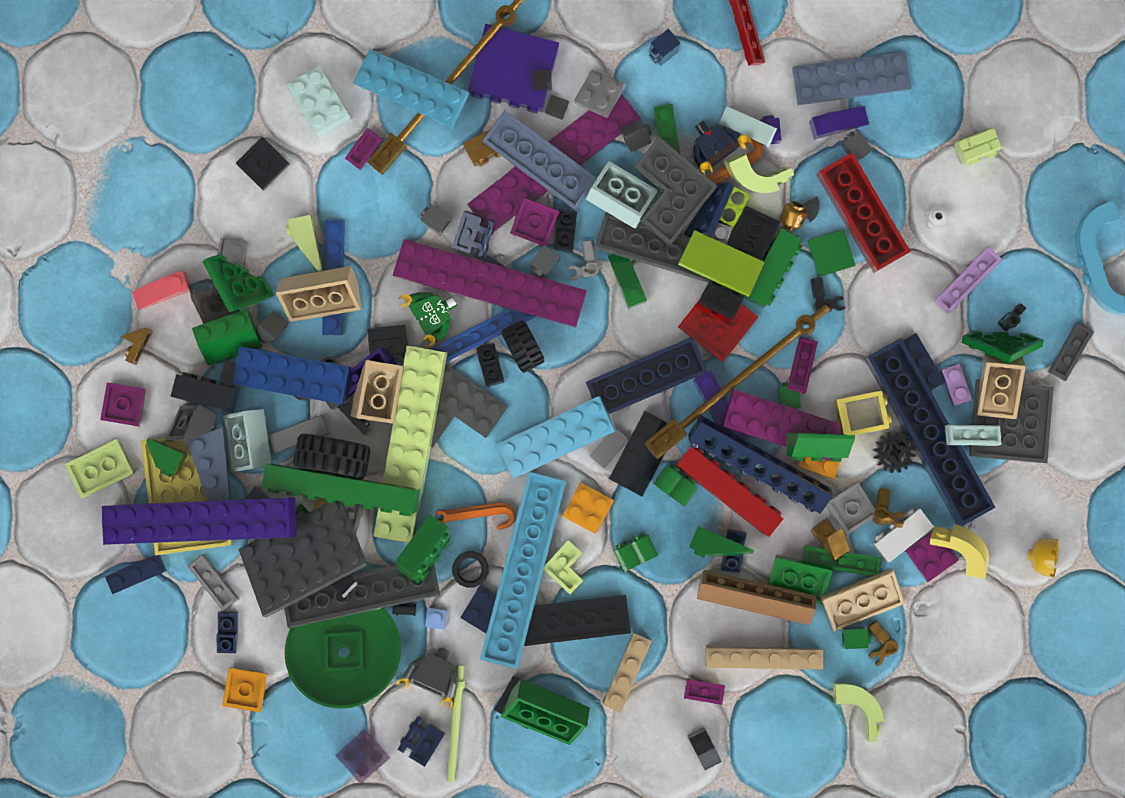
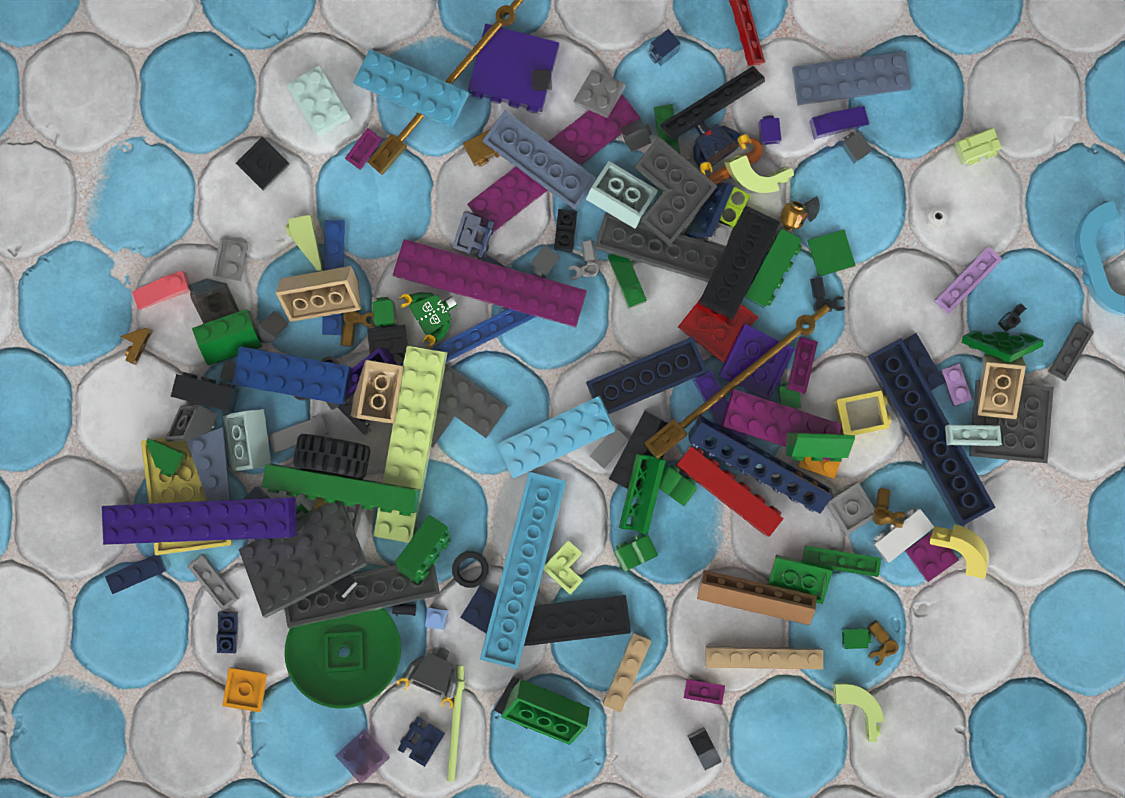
yellowish green plate [65,439,135,499] -> none
magenta plate [100,382,146,427] -> none
green plate [202,254,274,312] -> none
dark grey brick [420,205,451,235] -> none
orange piece [435,502,515,530] -> none
black slope [476,343,505,388] -> none
black tyre [502,320,544,373] -> none
magenta plate [510,197,559,246] -> none
clear smoke tile [545,95,569,120] -> none
light orange plate [562,482,614,534] -> none
lime tile [678,230,765,297] -> none
green slope [689,526,755,558] -> none
light aqua tile [719,106,777,146] -> none
dark blue slope [721,529,747,573] -> none
pearl gold slope [811,518,850,561] -> none
red brick [816,152,911,273] -> none
tan tile [821,568,905,632] -> none
black gear [872,432,915,473] -> none
yellow cylinder [1028,538,1059,577] -> none
none -> pearl gold bar [340,311,374,347]
none -> green brick [372,297,397,328]
none -> green fence [619,454,666,534]
none -> black plate [660,66,765,141]
none -> dark purple plate [718,324,795,400]

